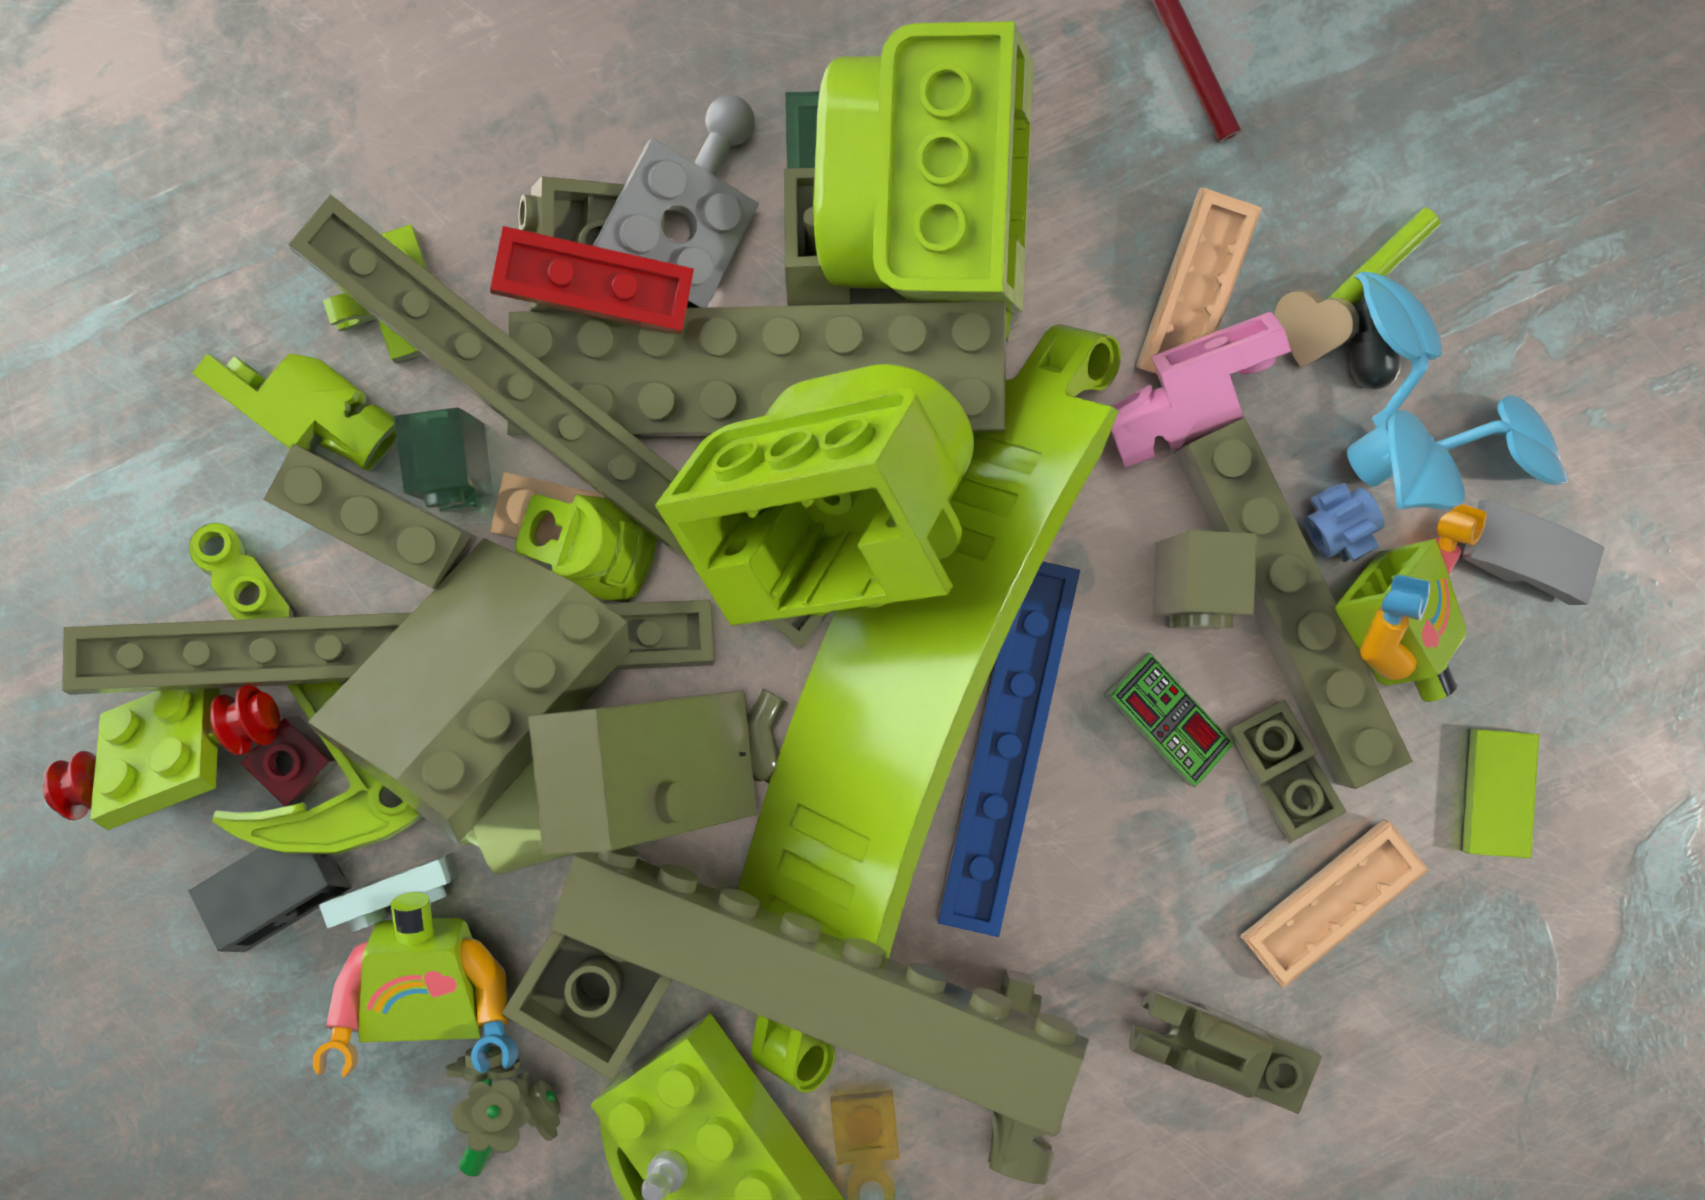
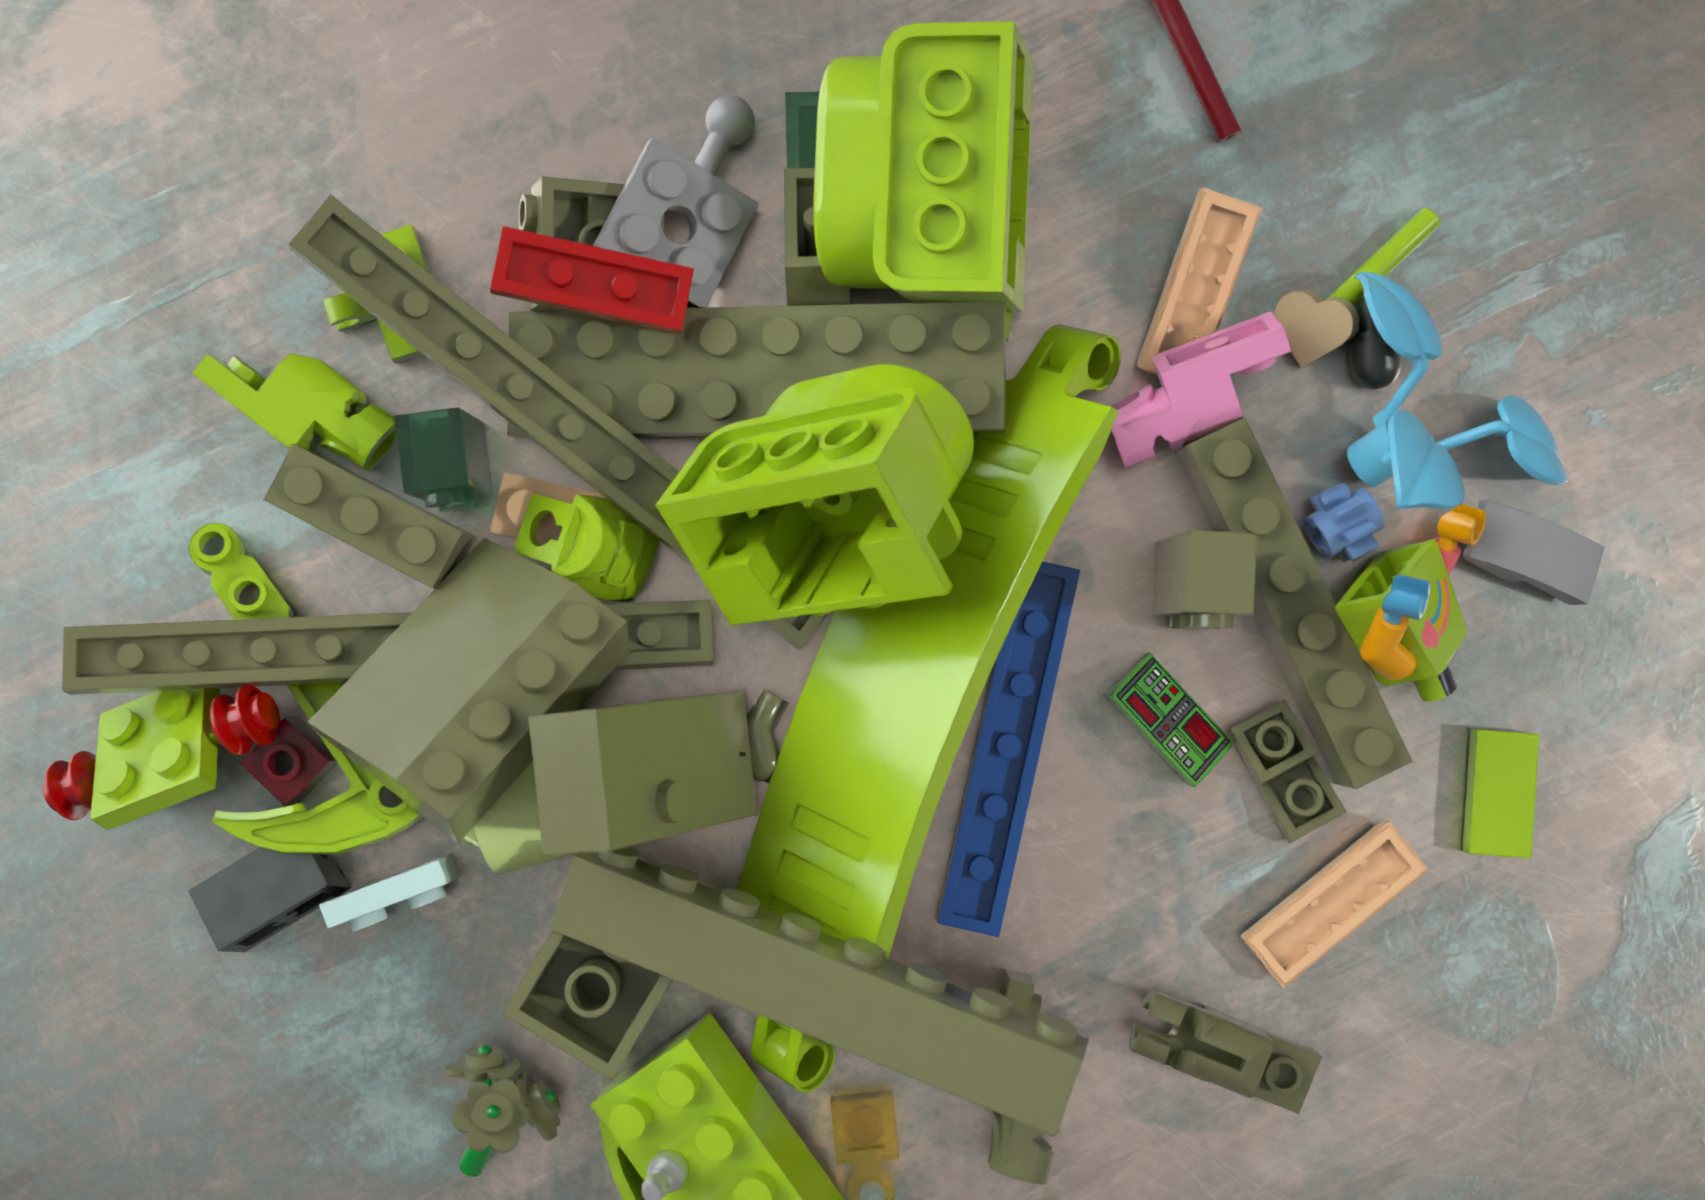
torso [313,892,518,1078] -> none

